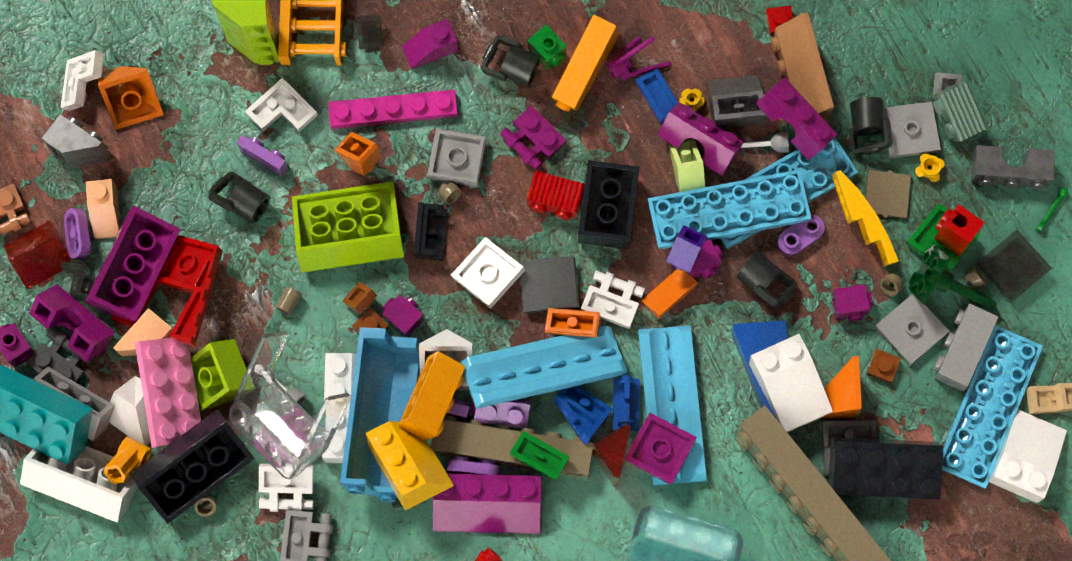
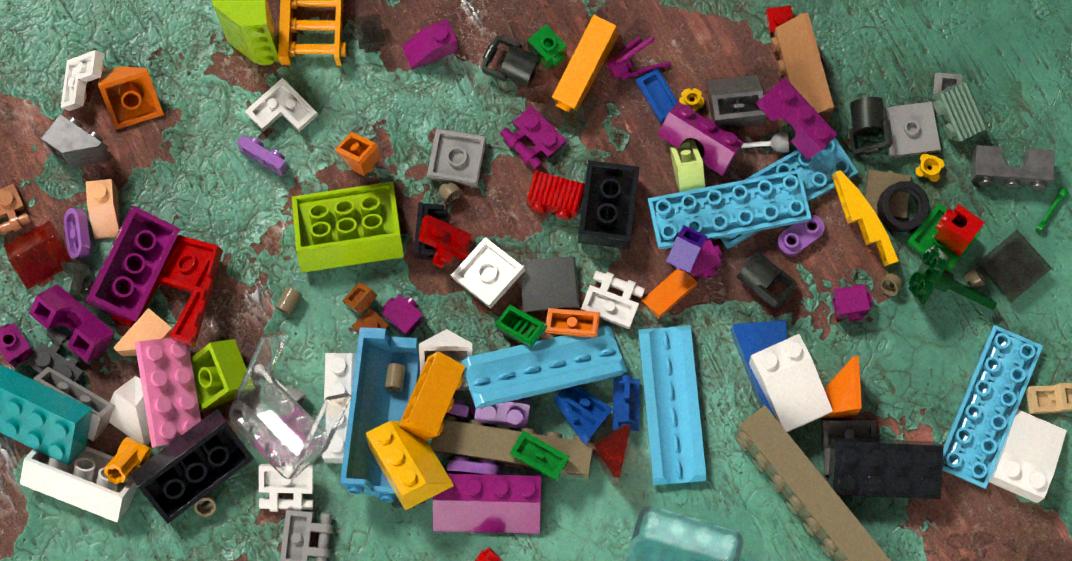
pearl dark grey piece [208,172,271,224] -> none
dark pink plate [328,89,458,129] -> none
magenta plate [624,412,697,486] -> none
dark orange plate [866,349,901,384] -> none
light grey plate [874,294,949,366] -> none
light grey brick [933,303,998,392] -> none
none -> dark tan hinge [385,363,406,392]
none -> red plate [419,215,472,268]
none -> green slope [494,305,548,347]
none -> black tyre [877,181,930,232]

